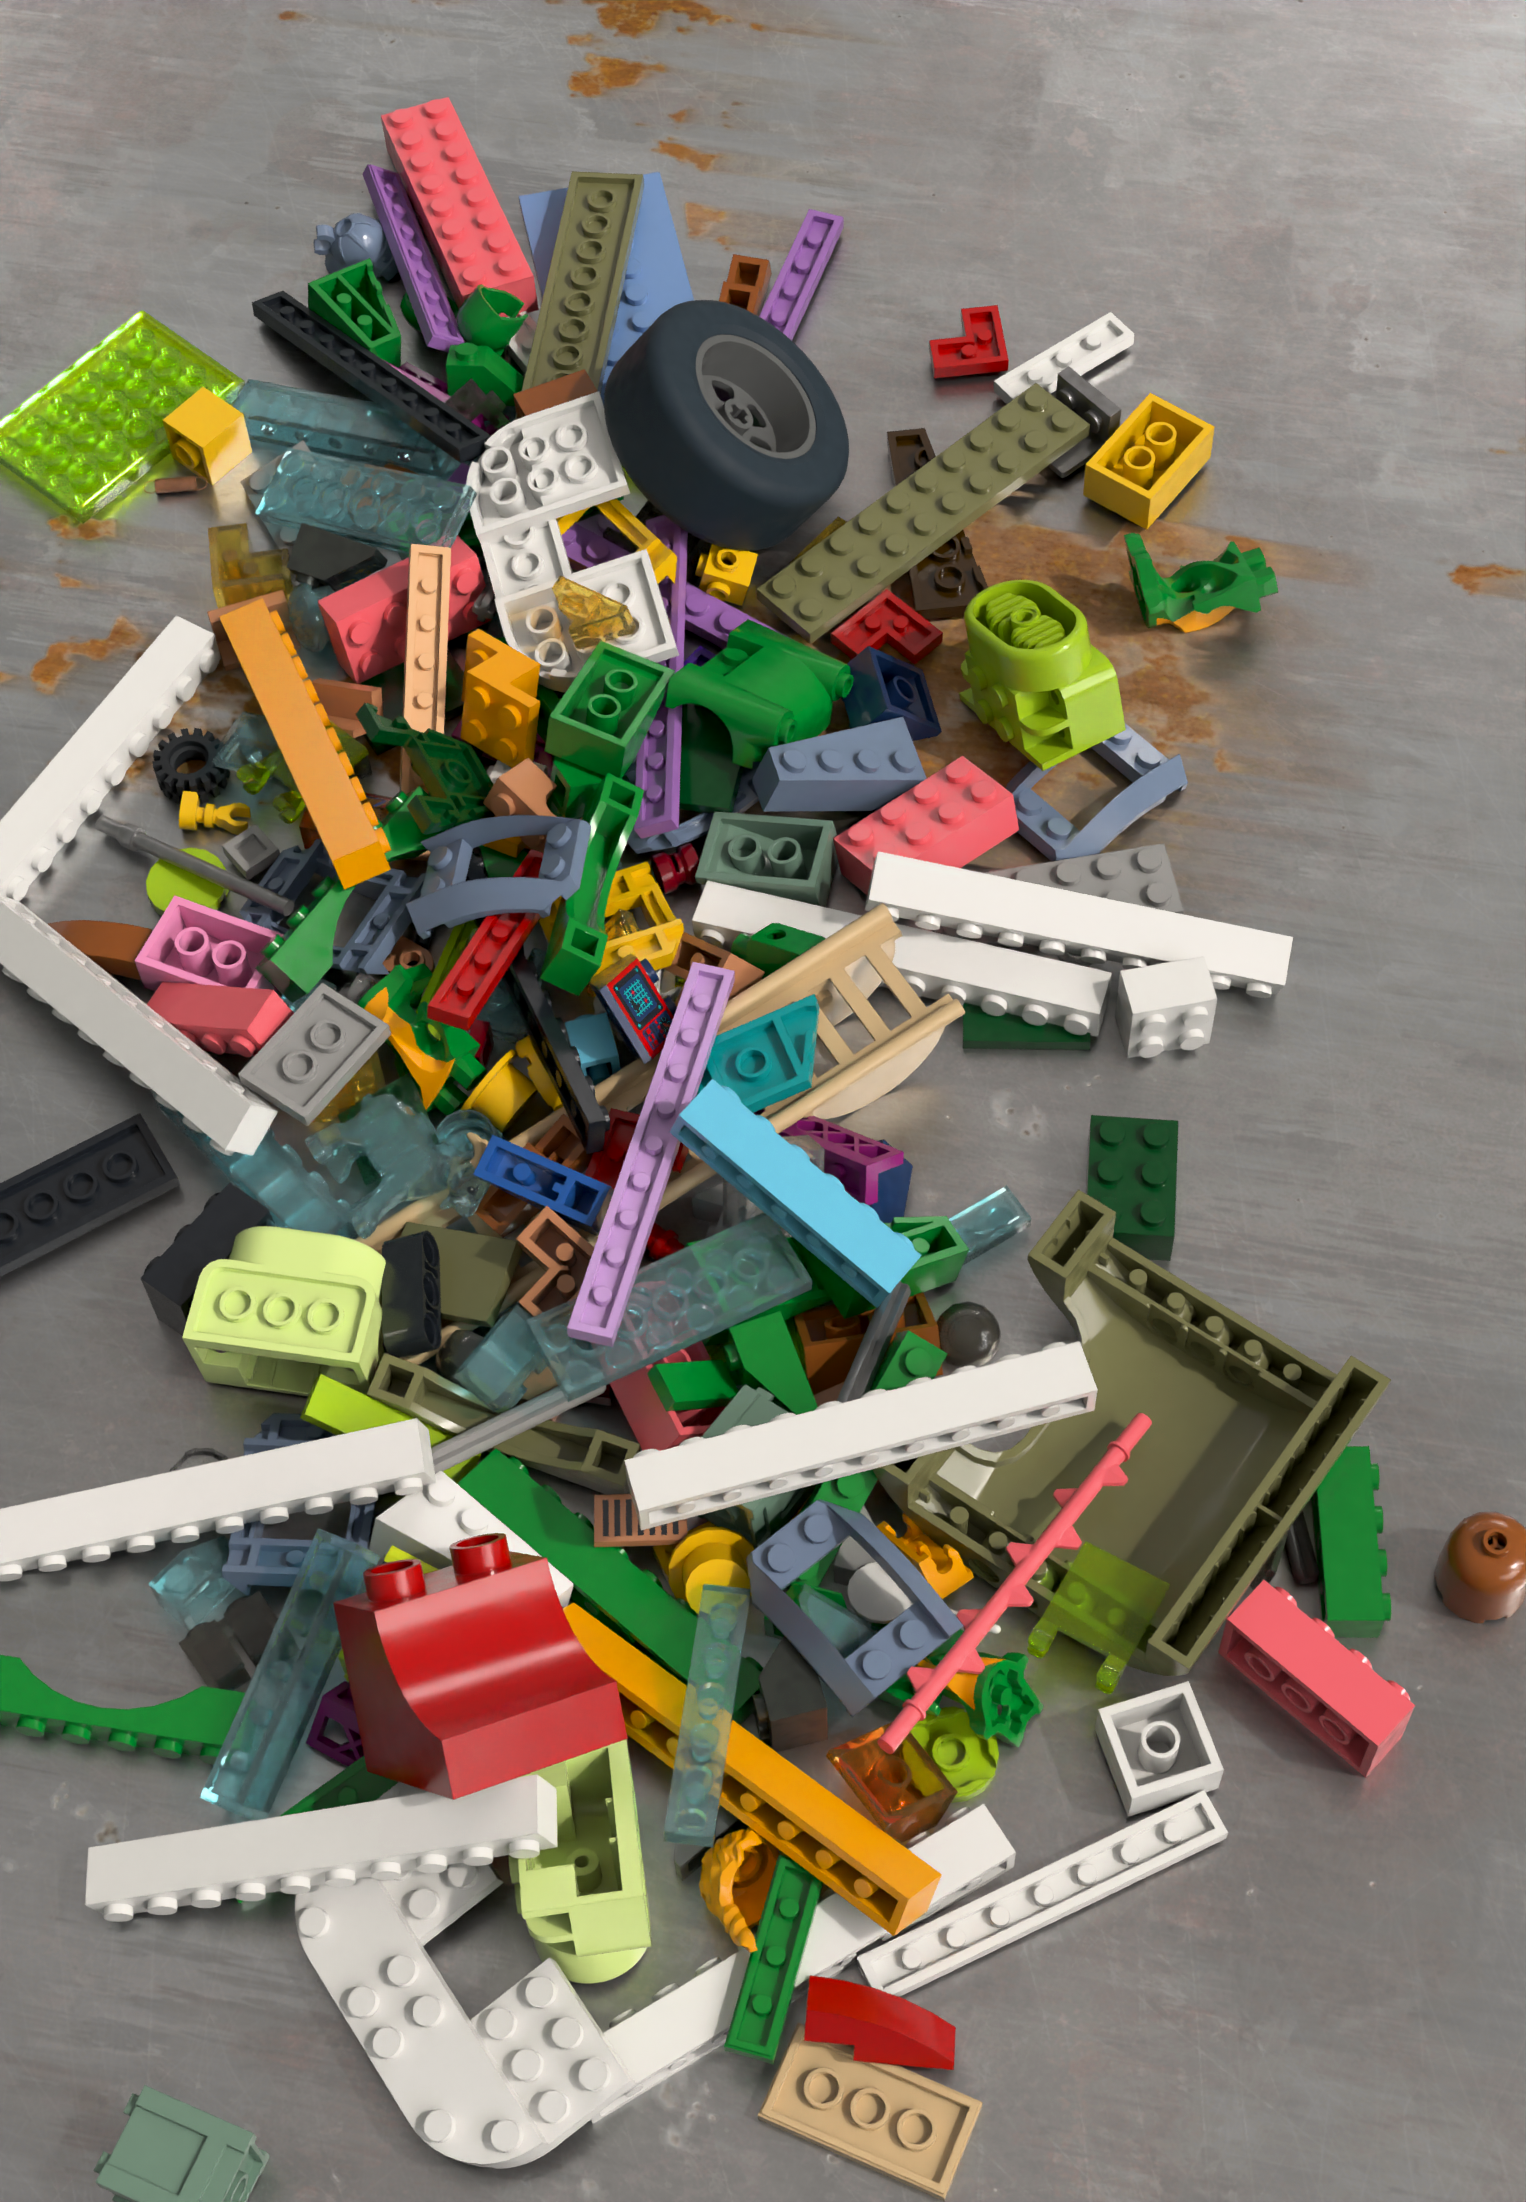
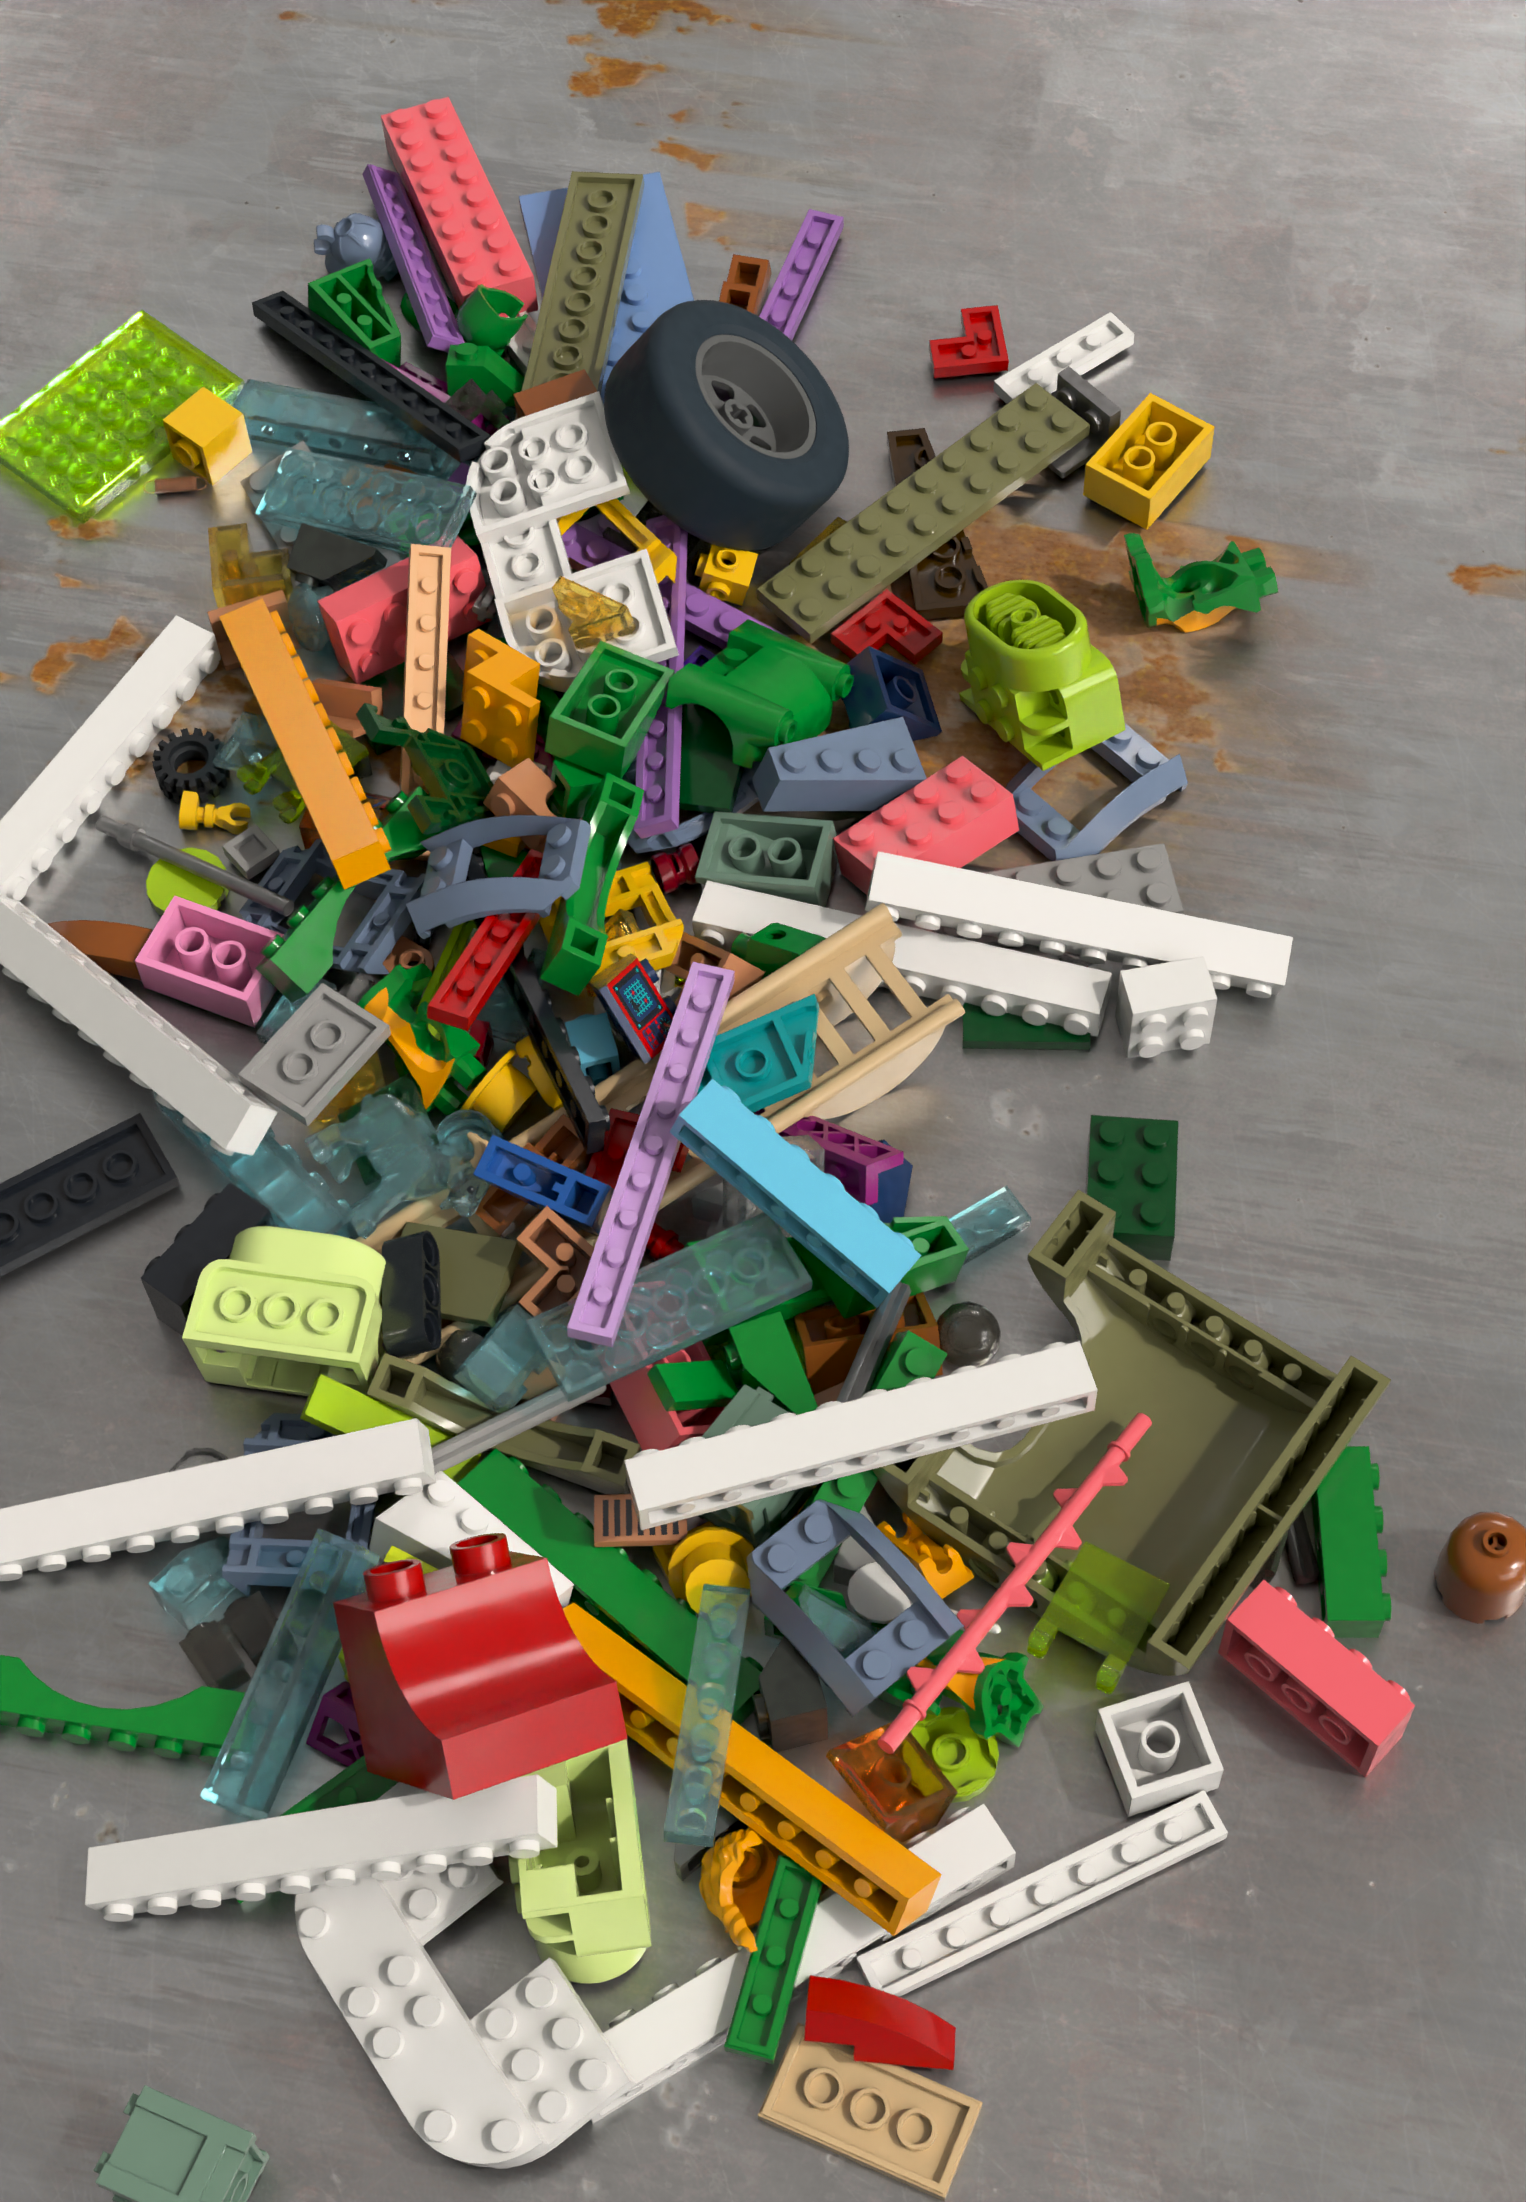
coral brick [147,982,294,1057] -> none

